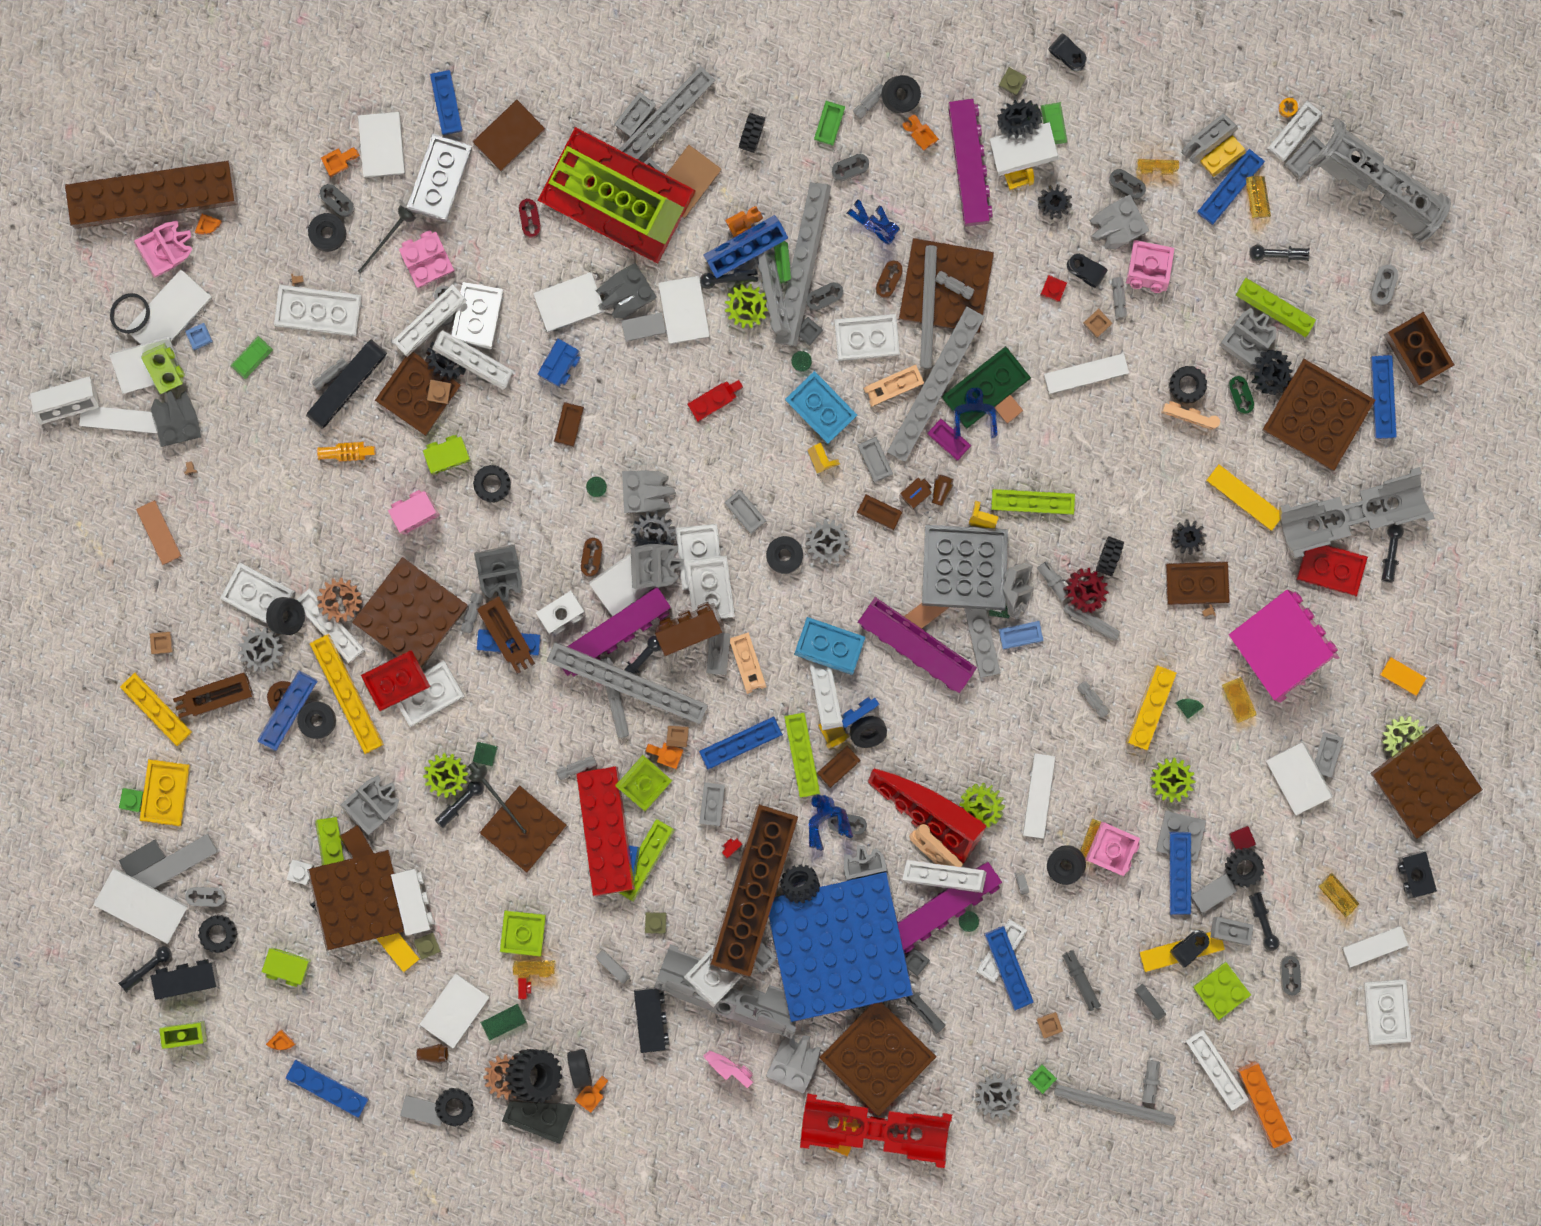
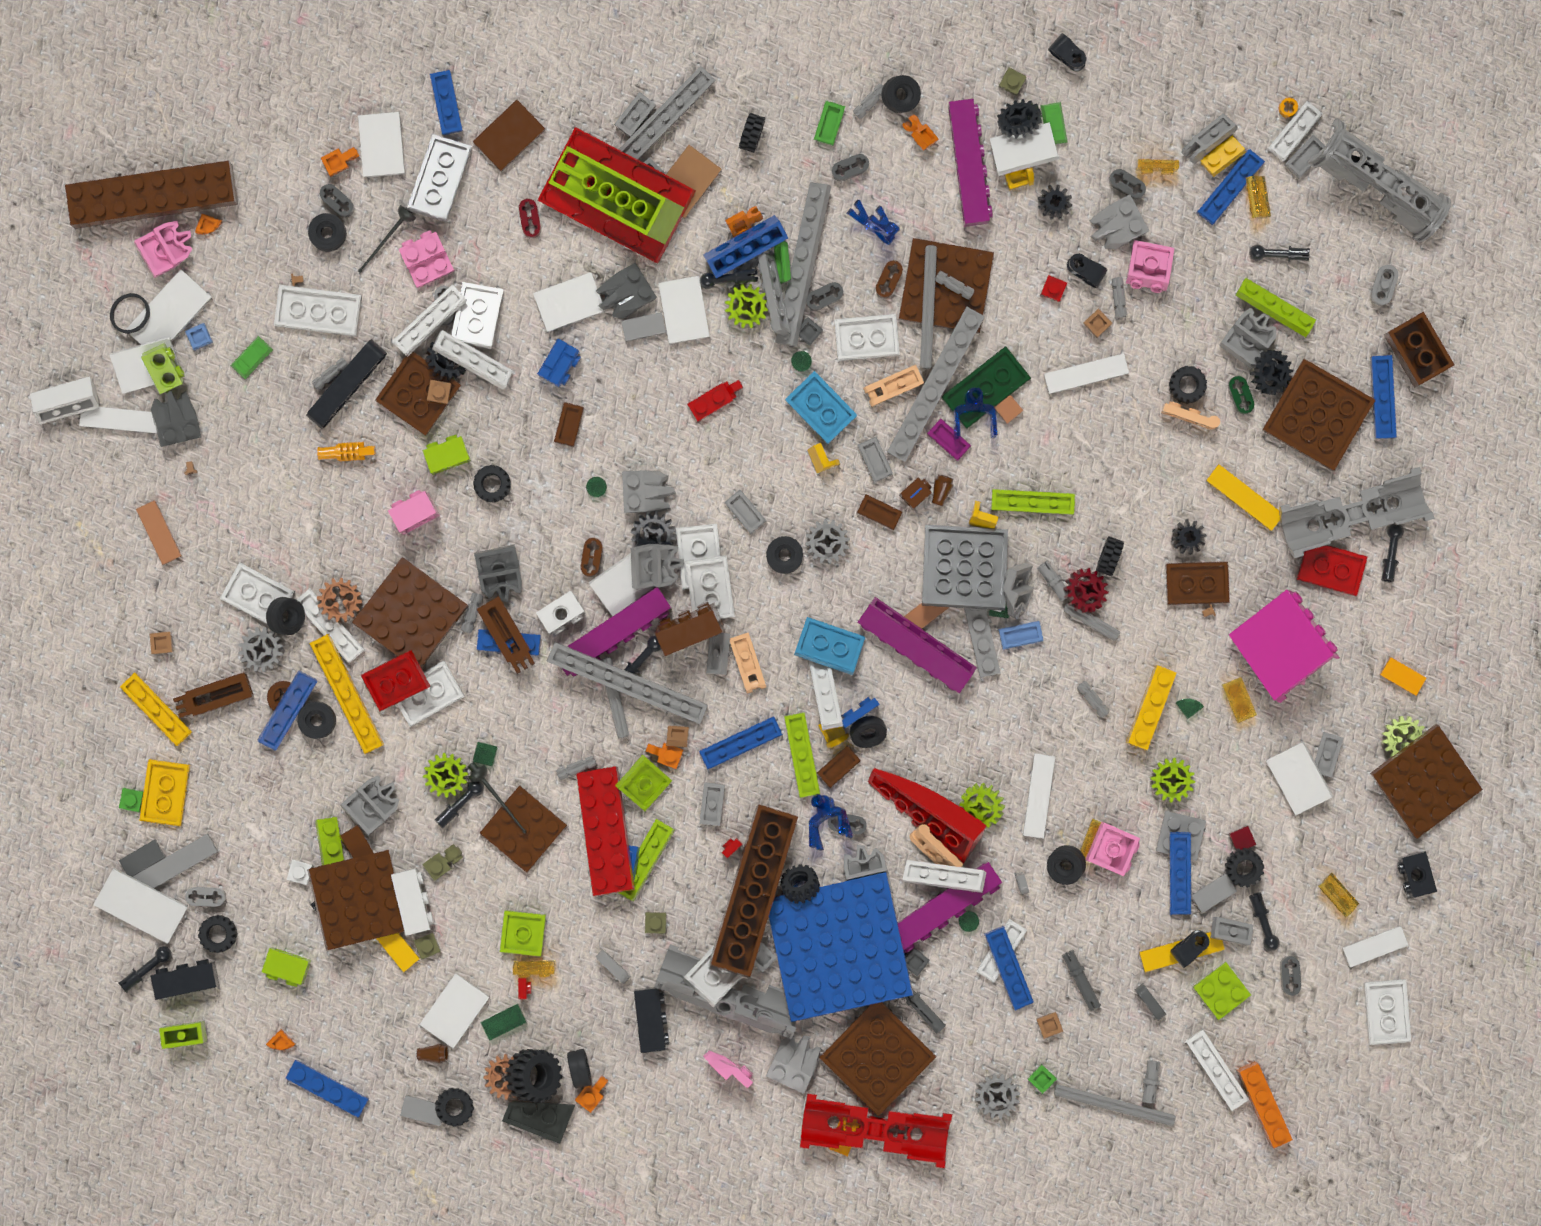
none -> olive plate [422,844,463,881]

